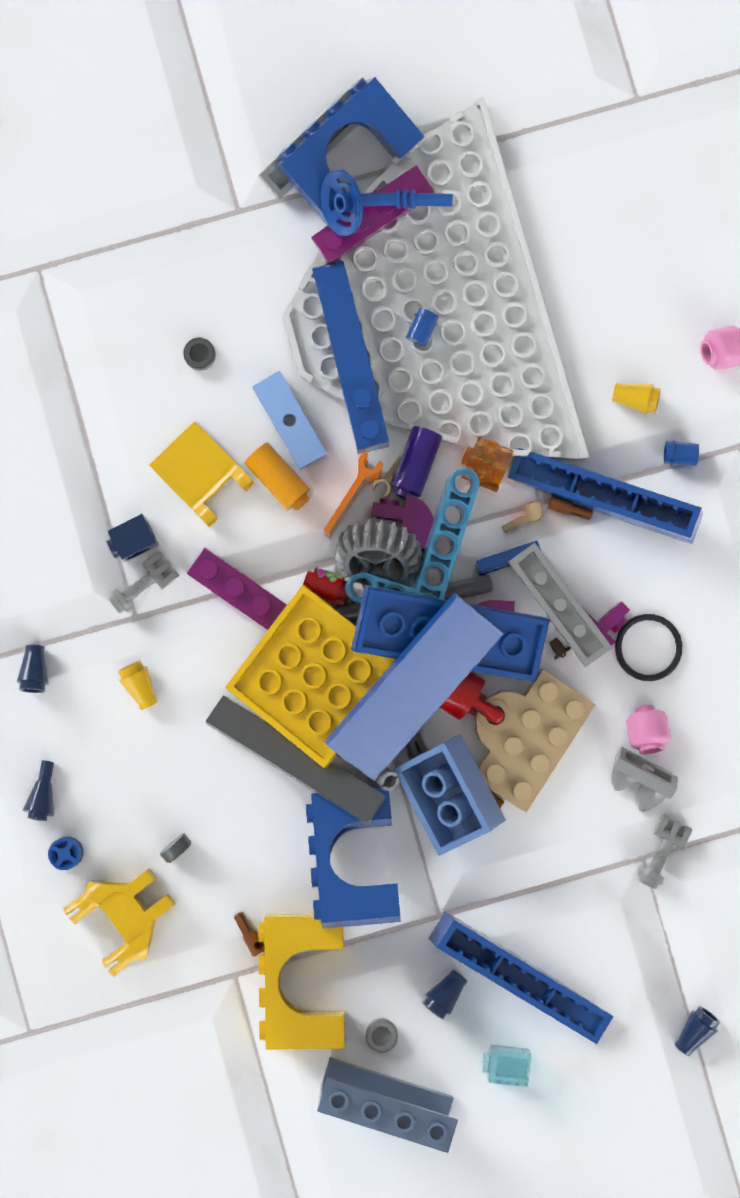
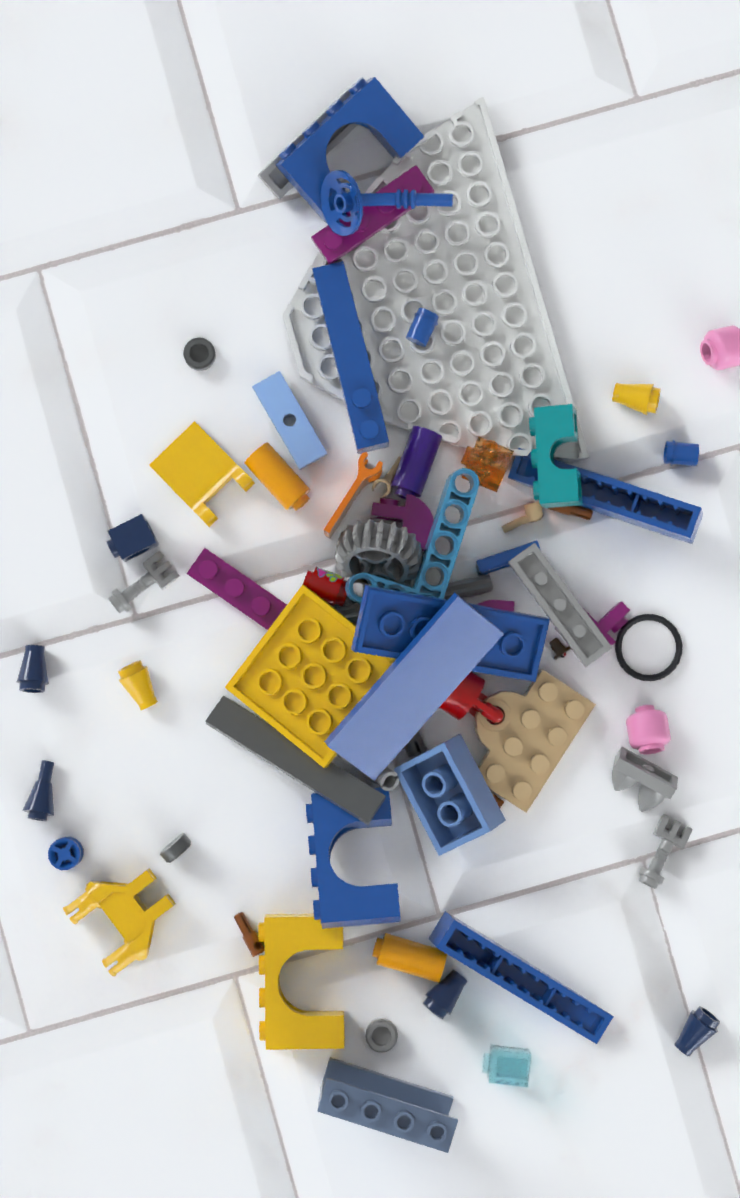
none -> light orange brick [372,933,447,983]
none -> teal arch [529,404,583,508]

